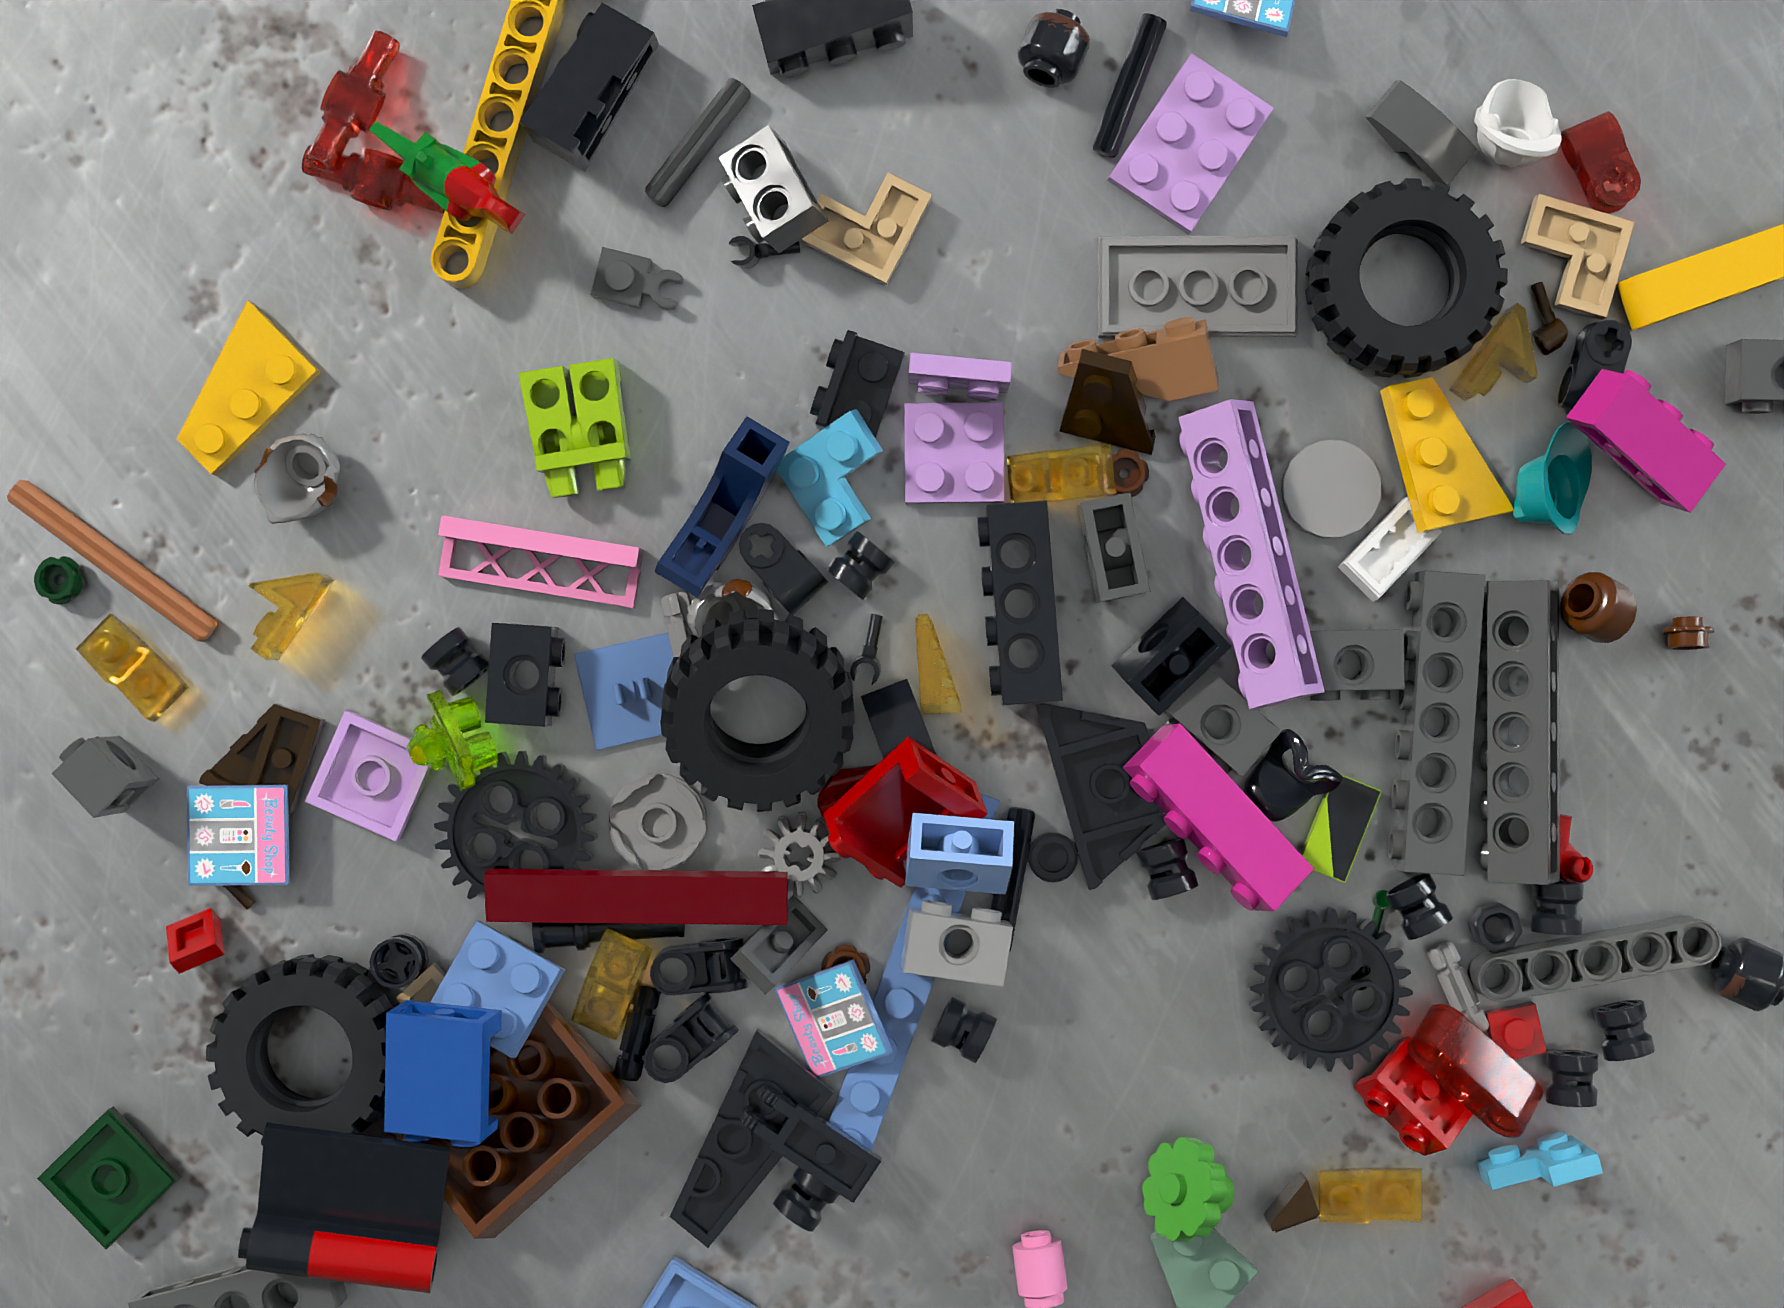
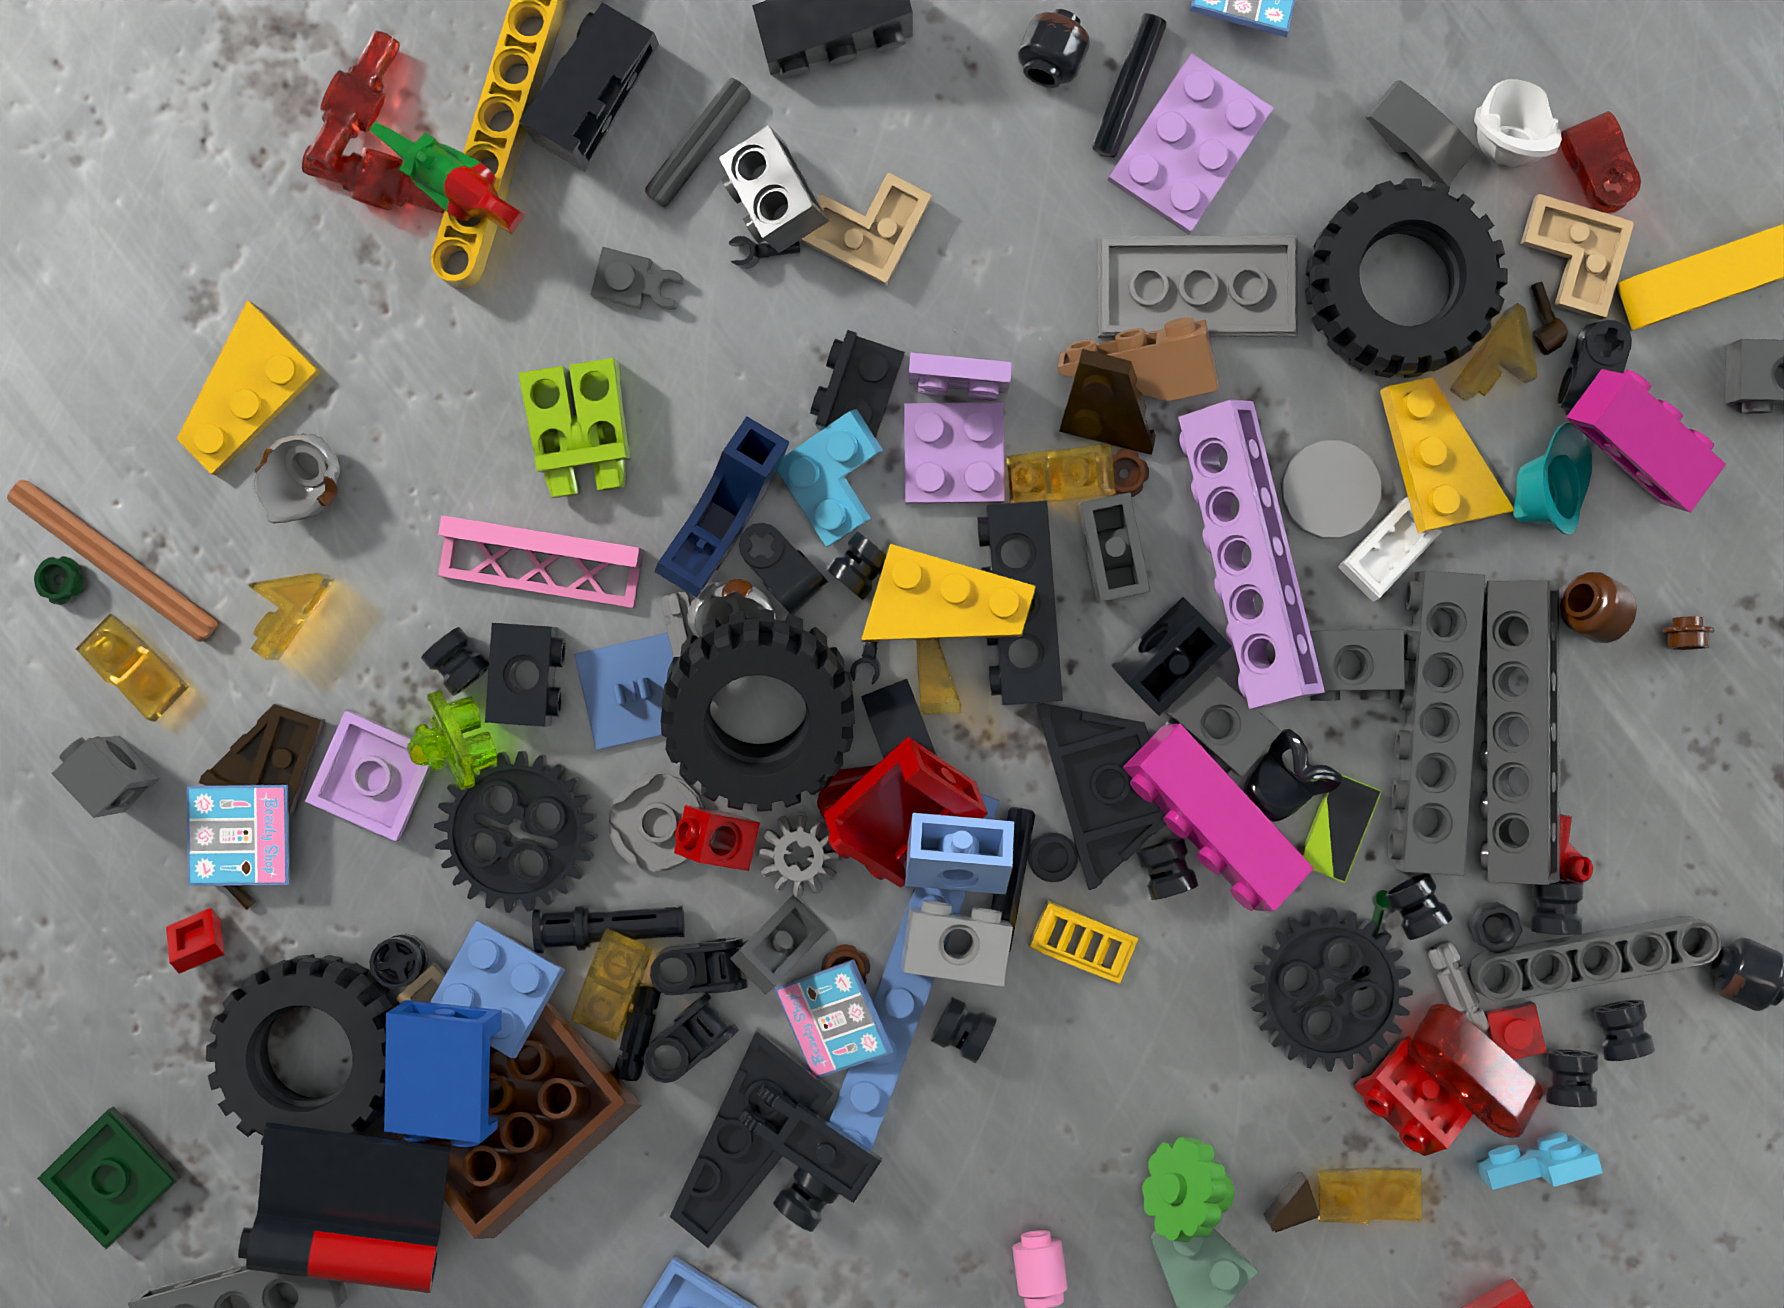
dark red tile [484,869,788,925] -> none
none -> red brick [674,805,760,871]
none -> yellow wing [861,544,1036,642]
none -> yellow slope [1028,899,1139,984]

